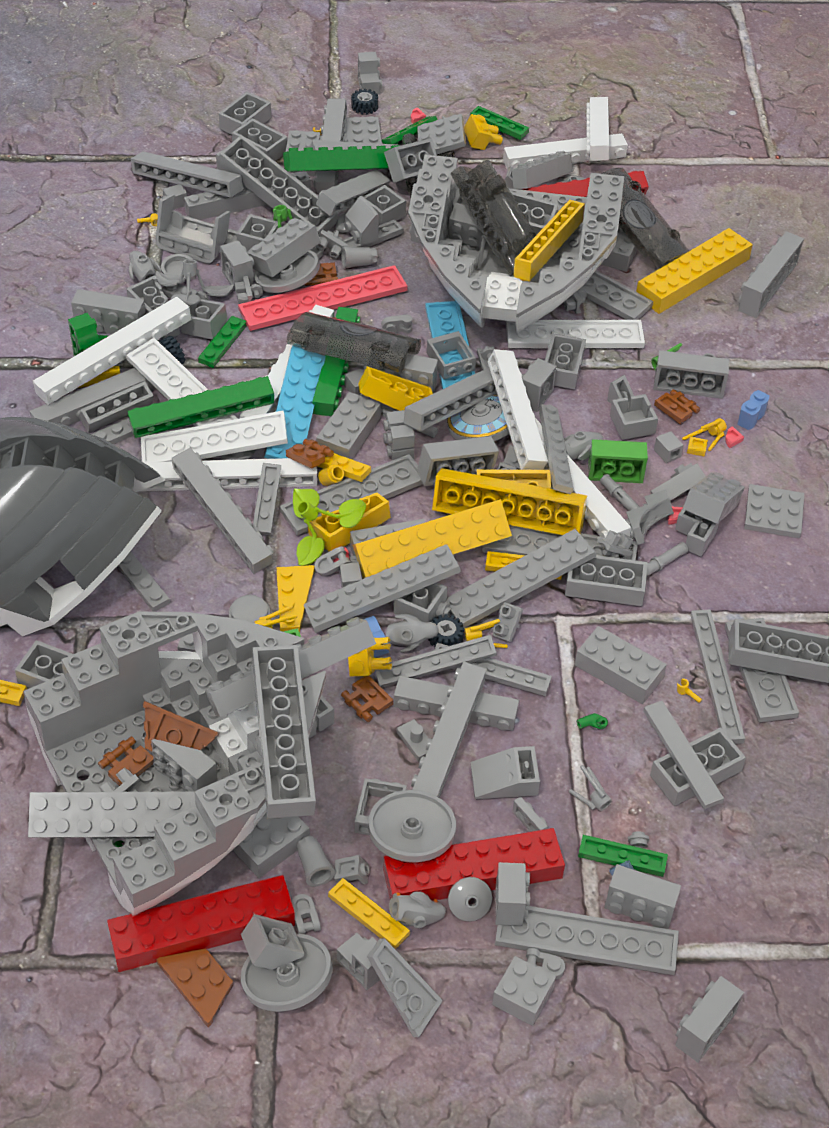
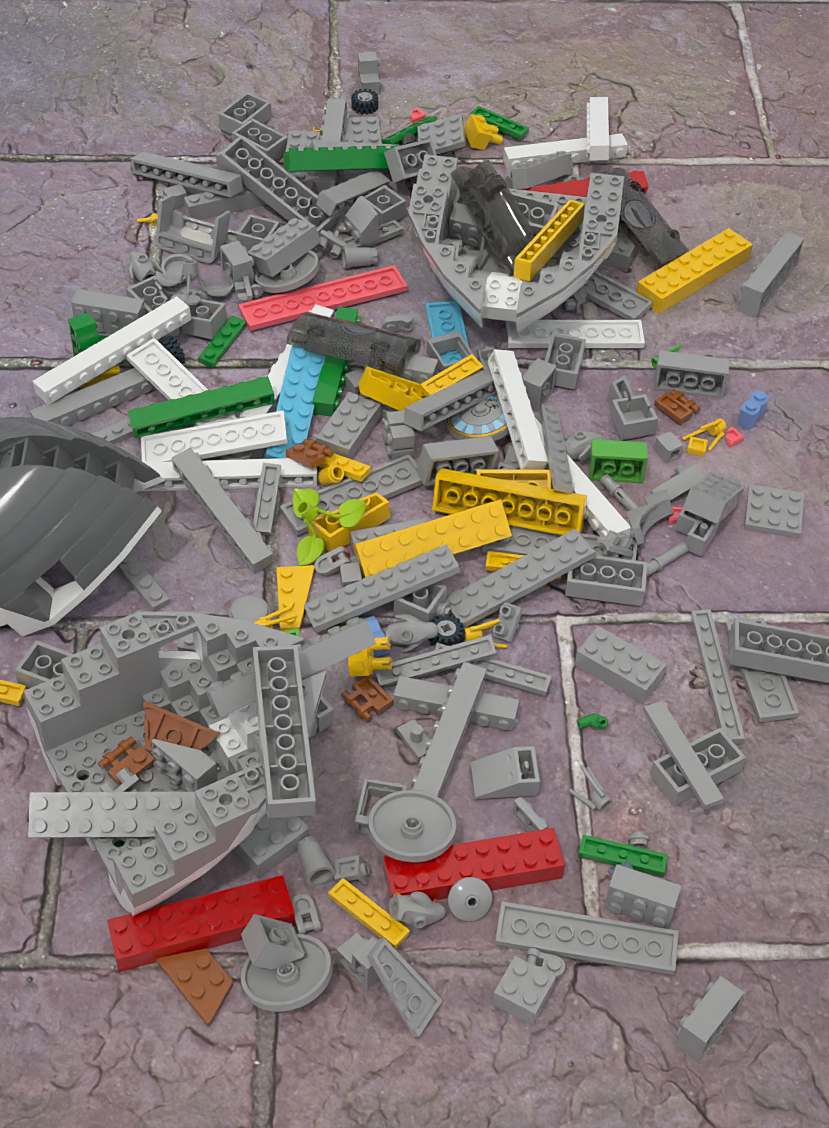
light grey brick [80,381,153,433] -> none
bright green plant [273,205,293,228] -> none
dark orange plate [305,262,338,286] -> none
light grey brick [495,862,530,926] -> none
yellow hand [677,679,702,703] -> none
none -> yellow plate [419,354,483,397]

